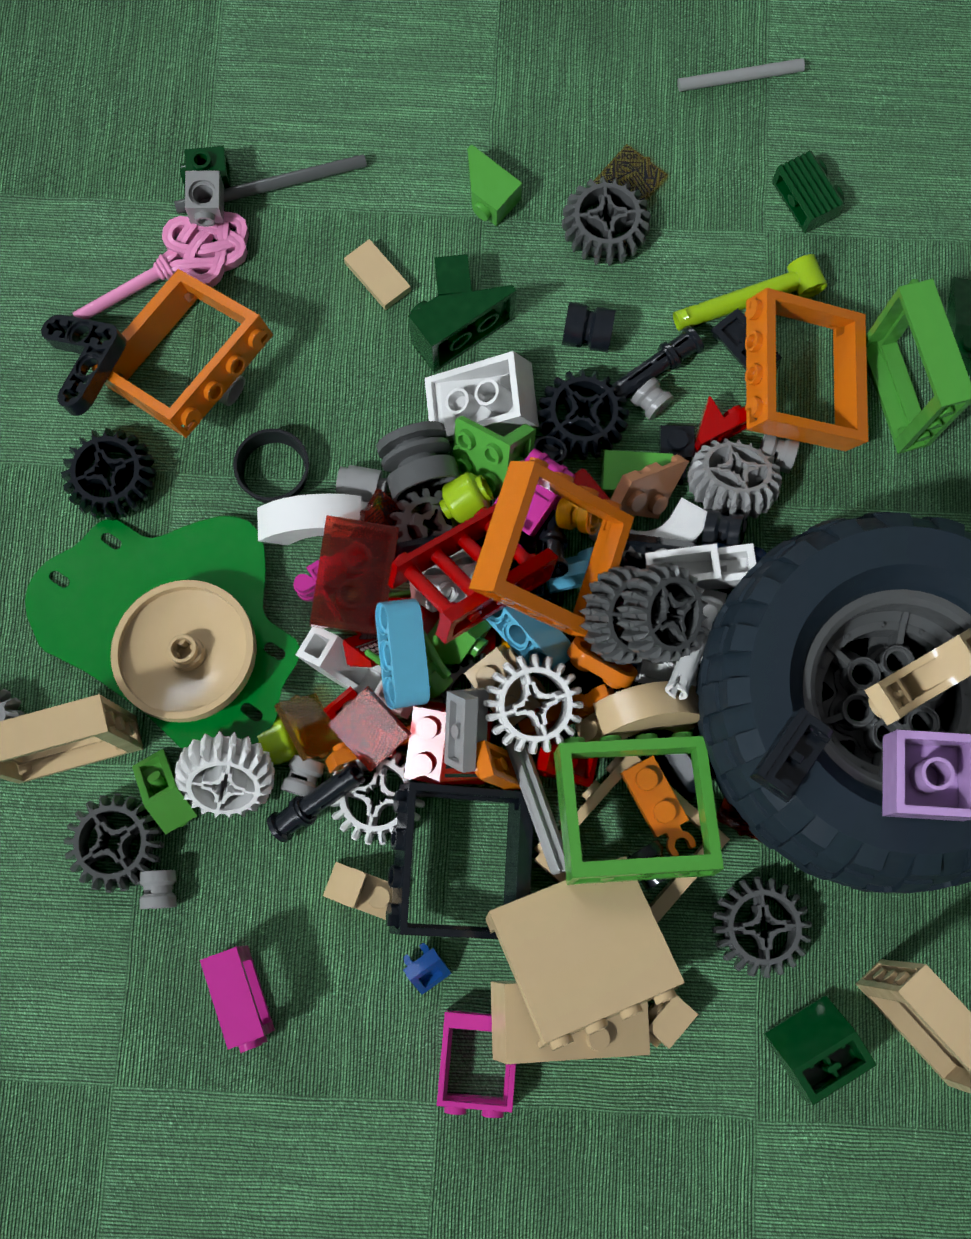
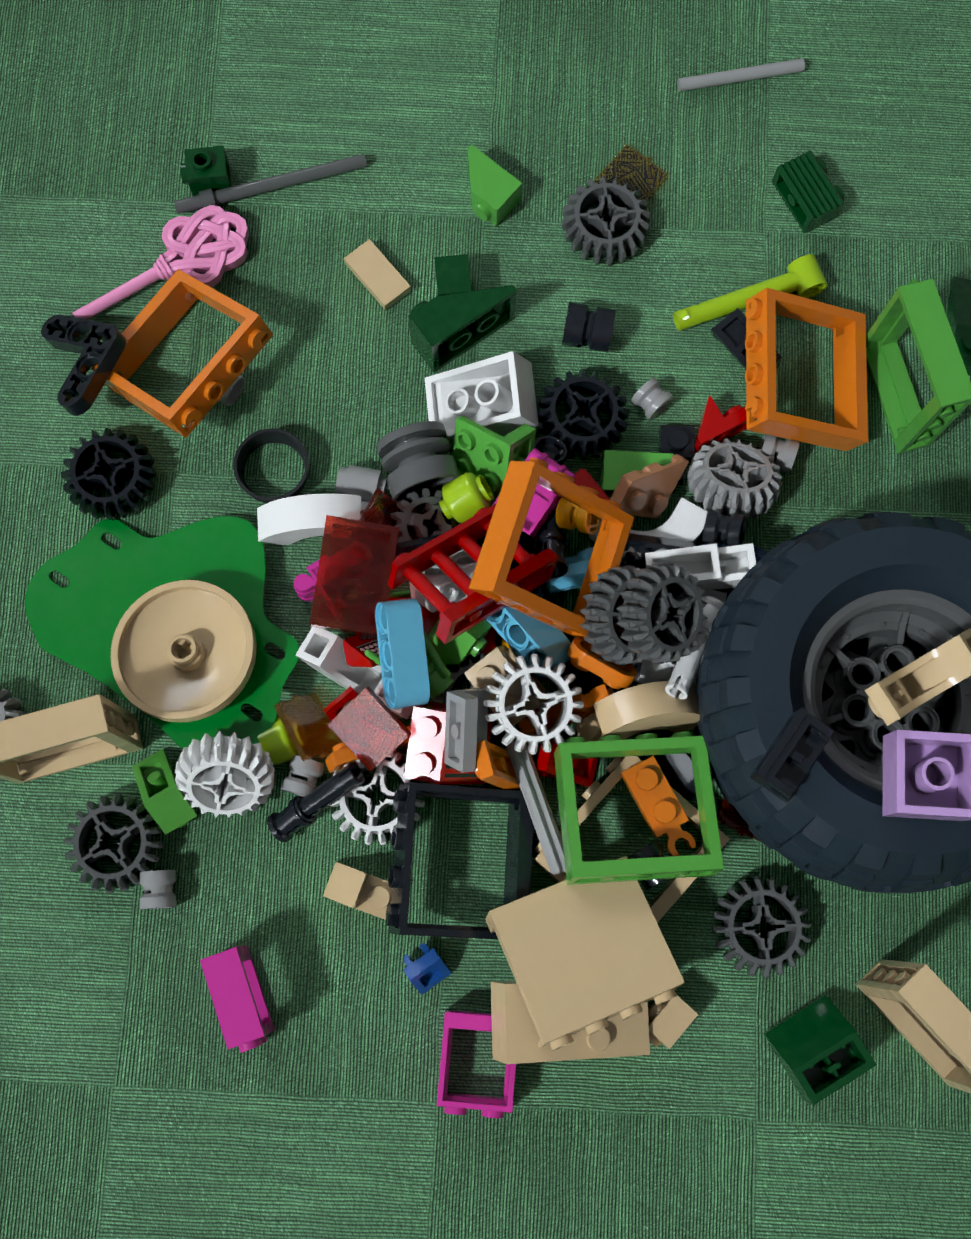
light grey brick [185,171,224,227] -> none
black pin [608,326,704,399] -> none

